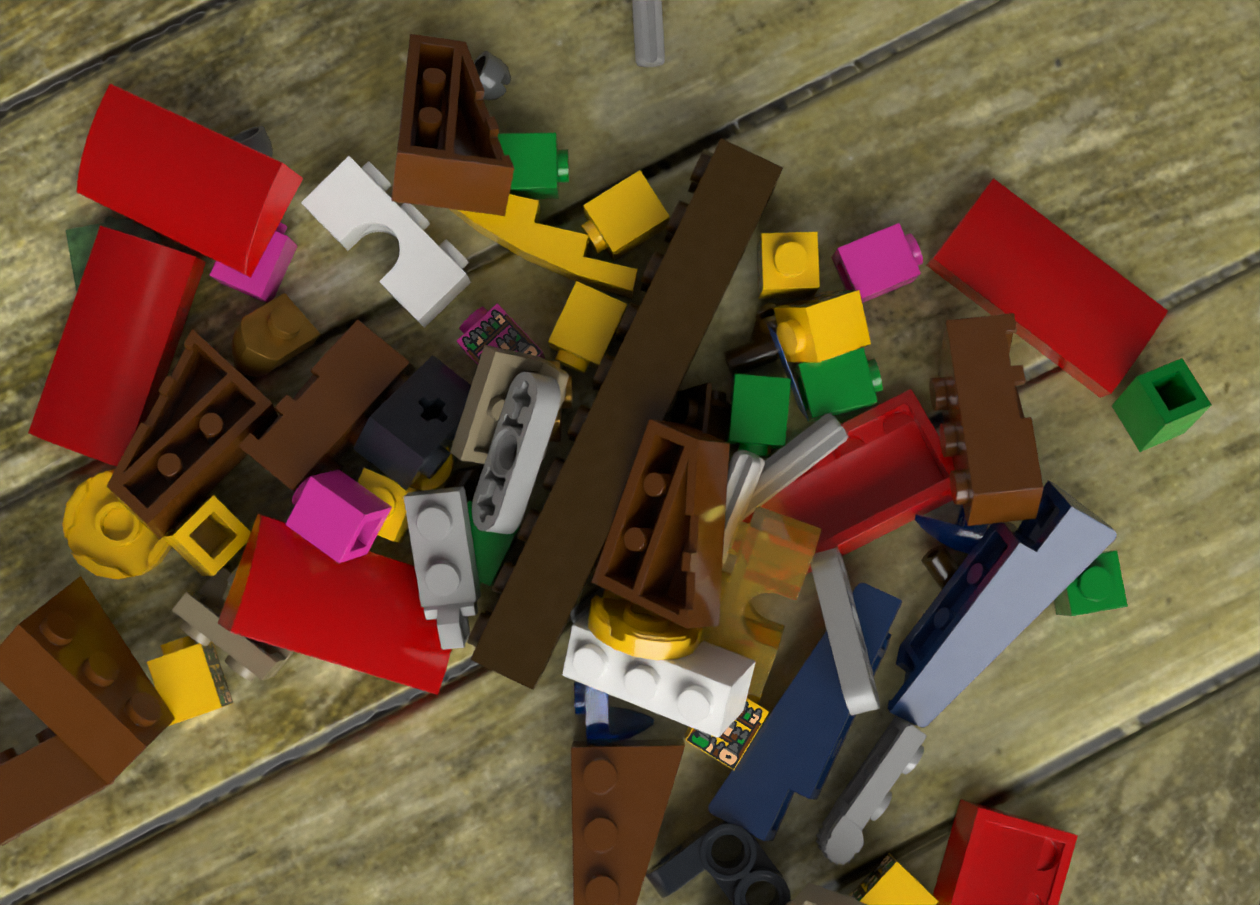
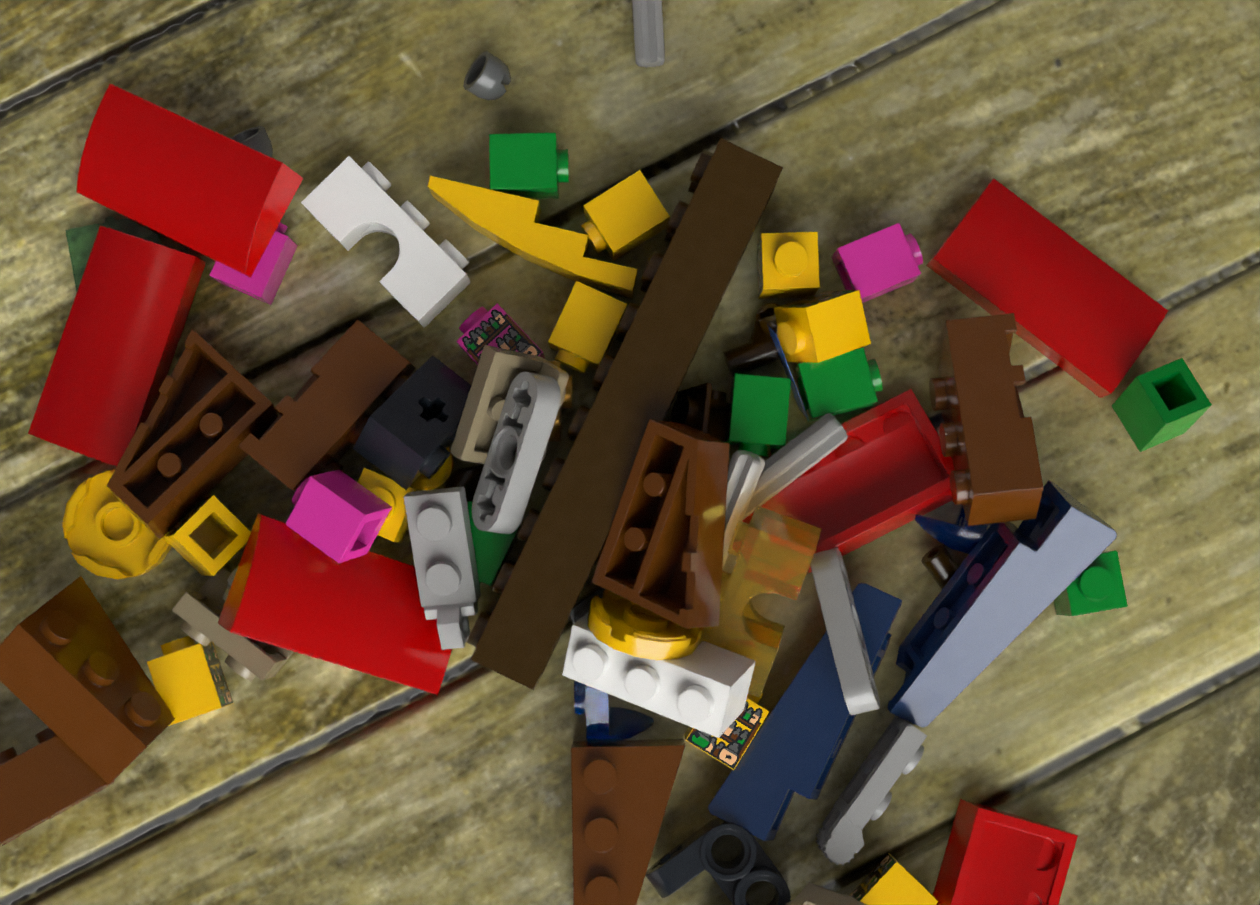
pearl gold plate [232,293,320,377] -> none
reddish brown wedge [391,34,514,216] -> none

